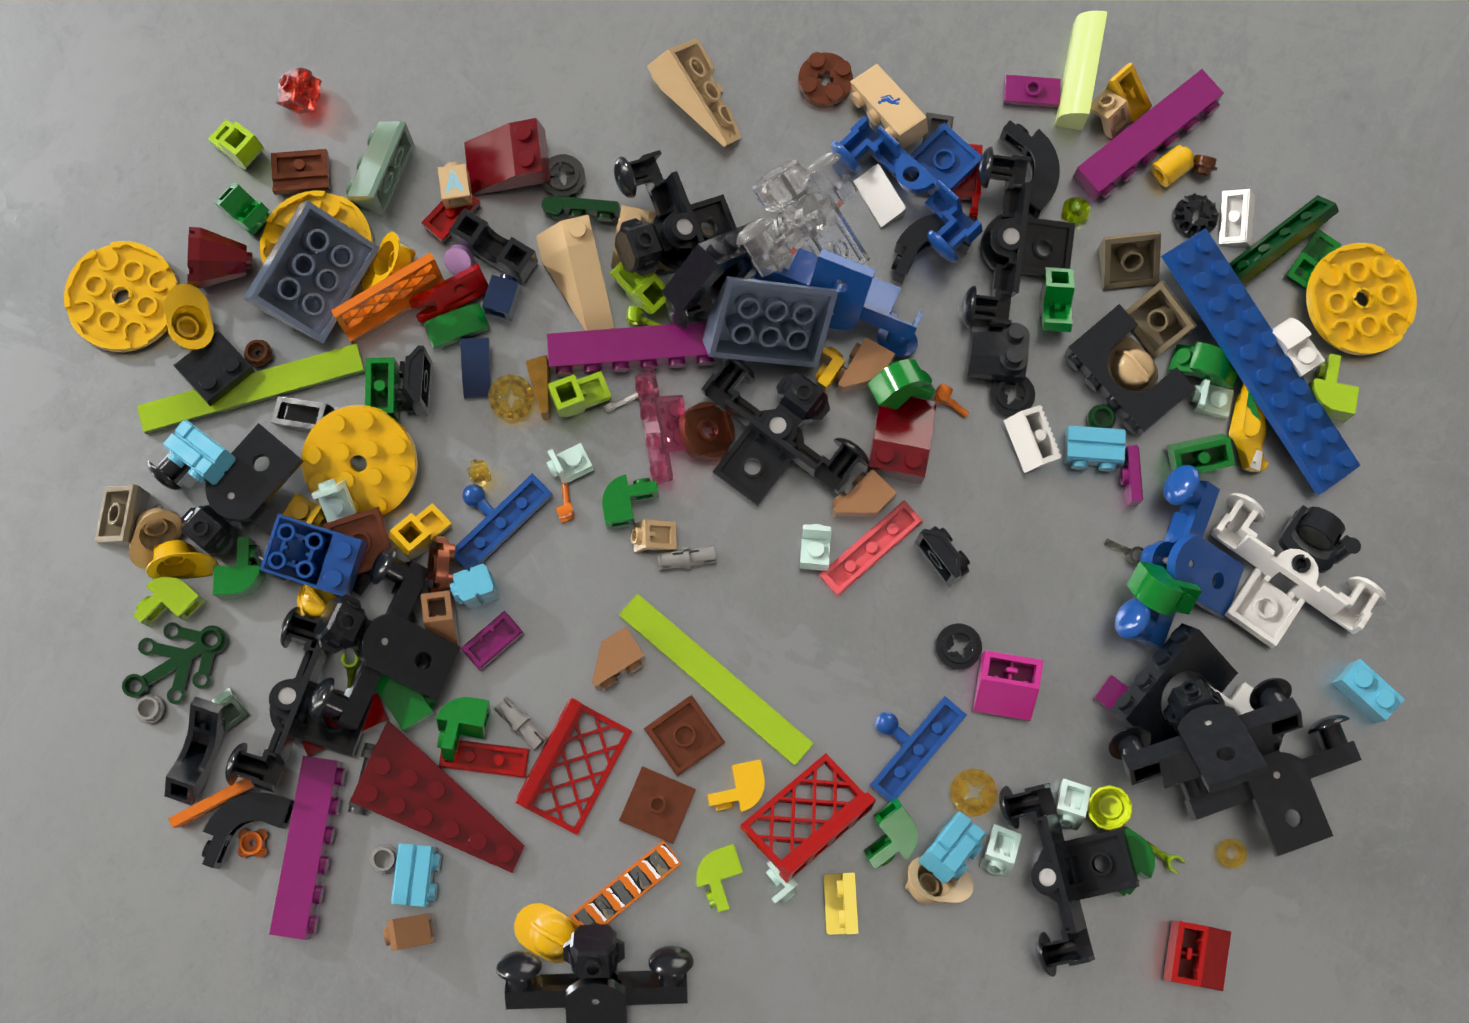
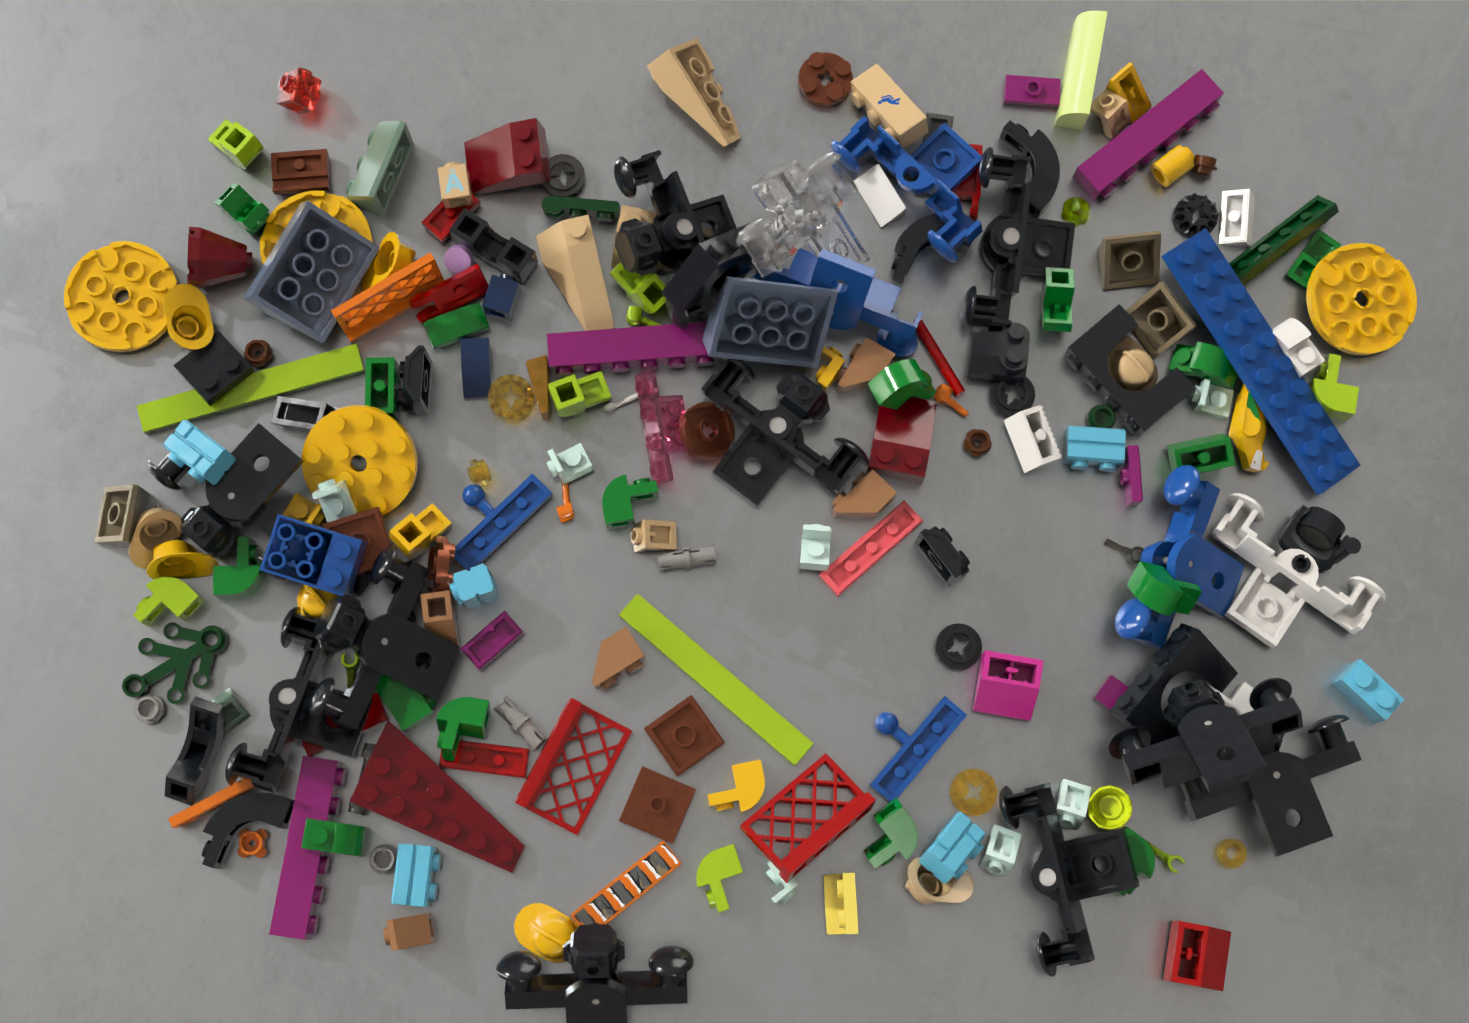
none -> green brick [301,818,367,857]
none -> red bar [916,320,965,397]
none -> reddish brown plate [964,429,992,457]

